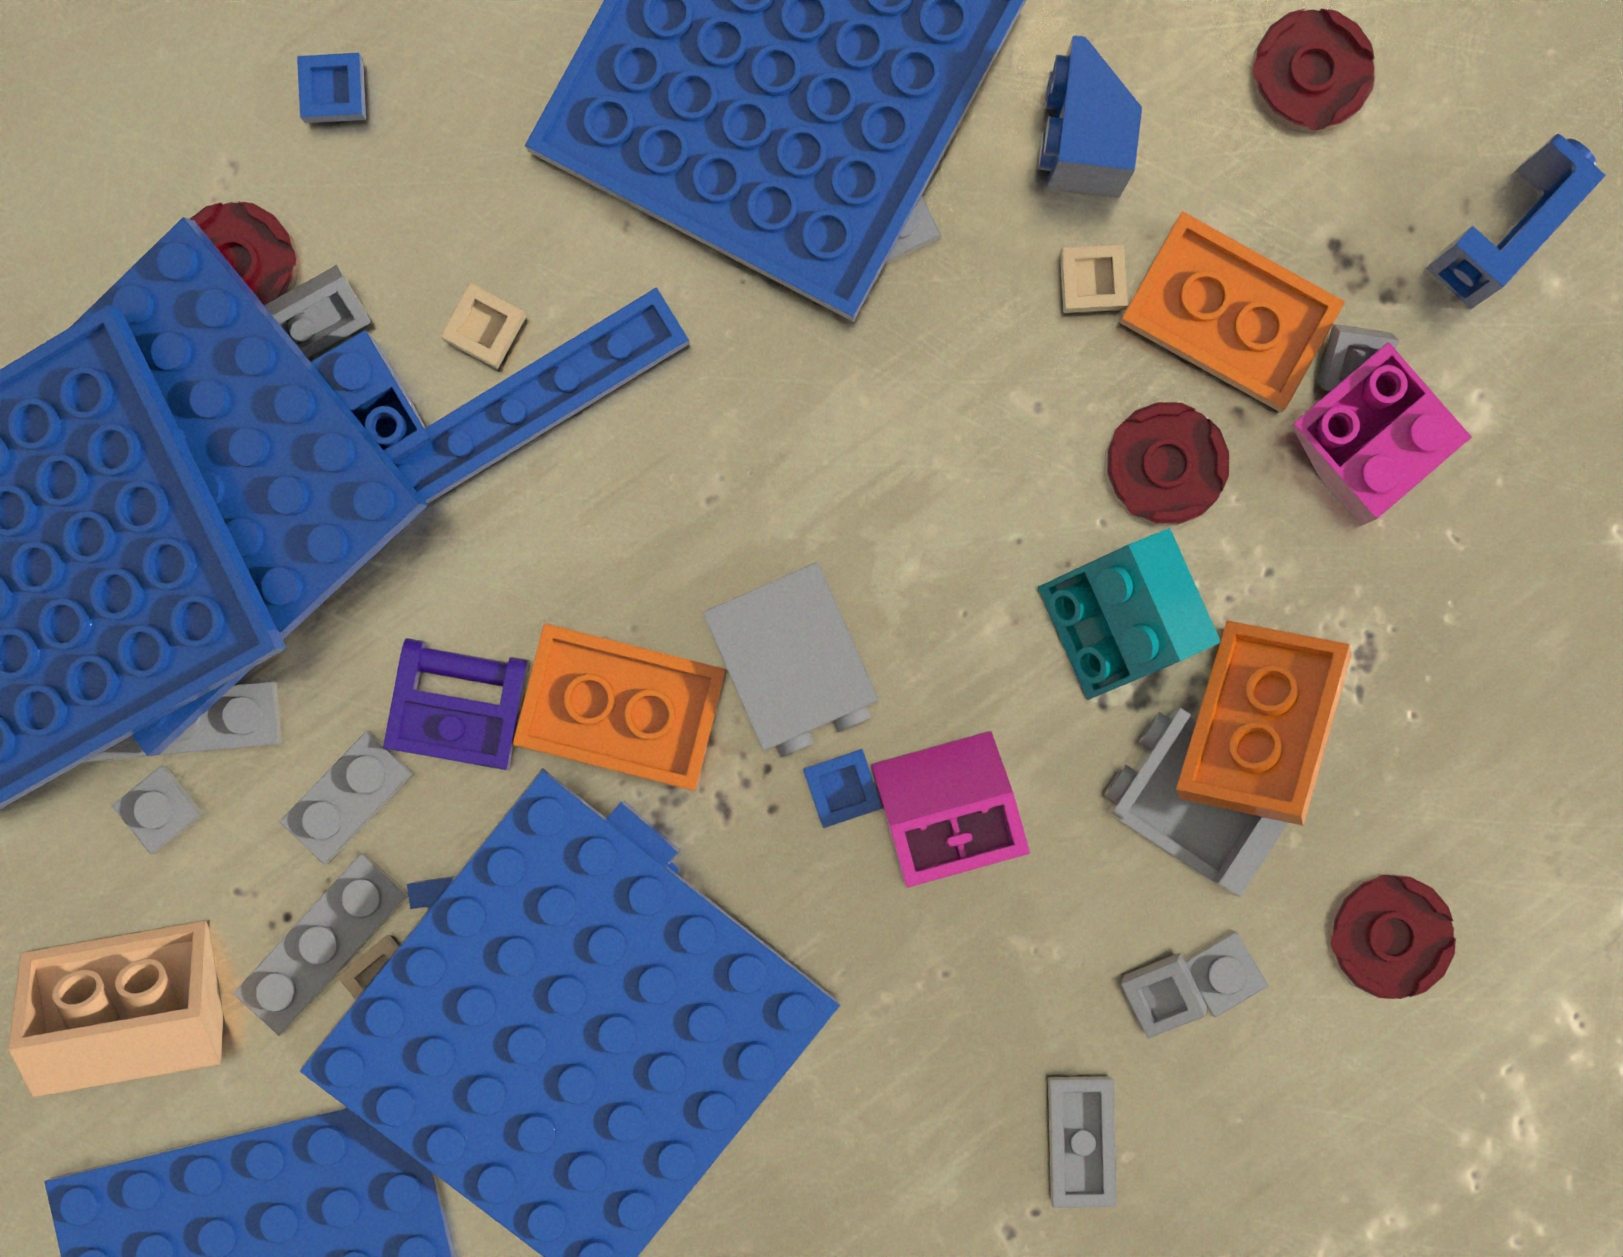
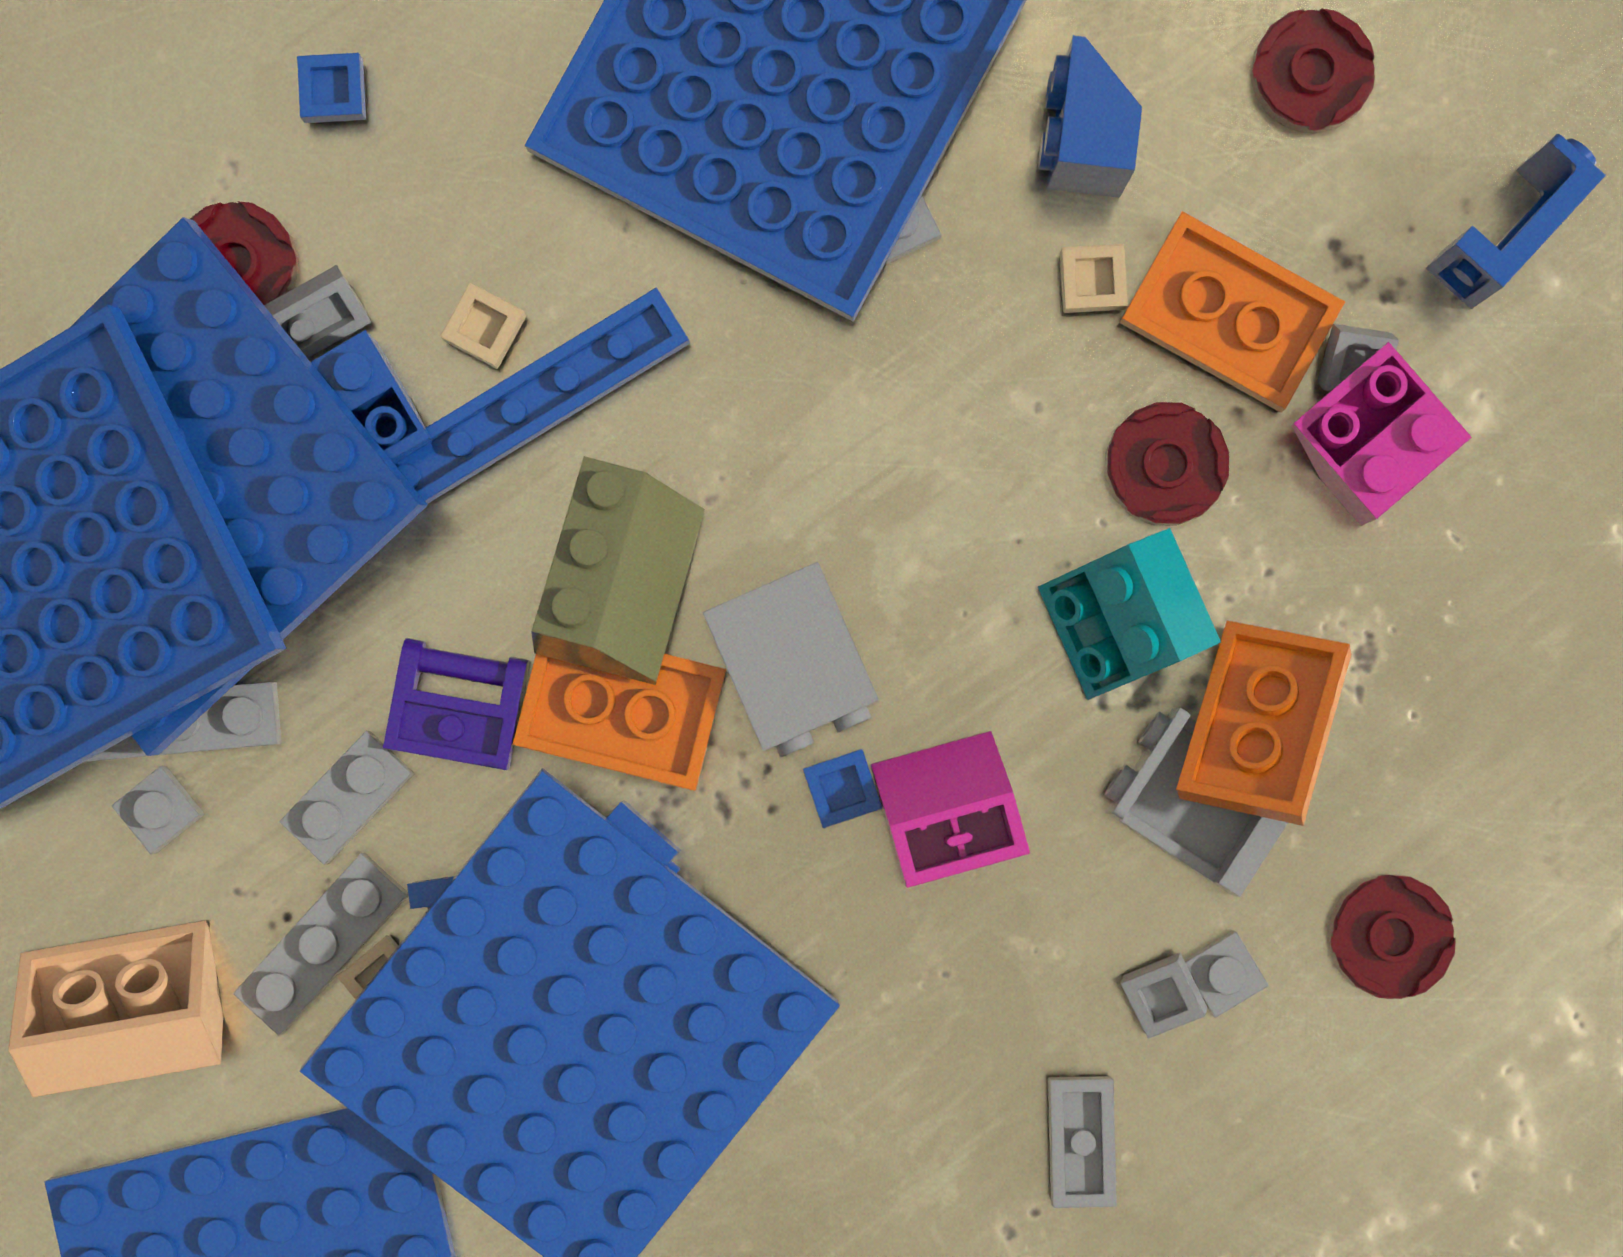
none -> olive slope [531,456,705,685]

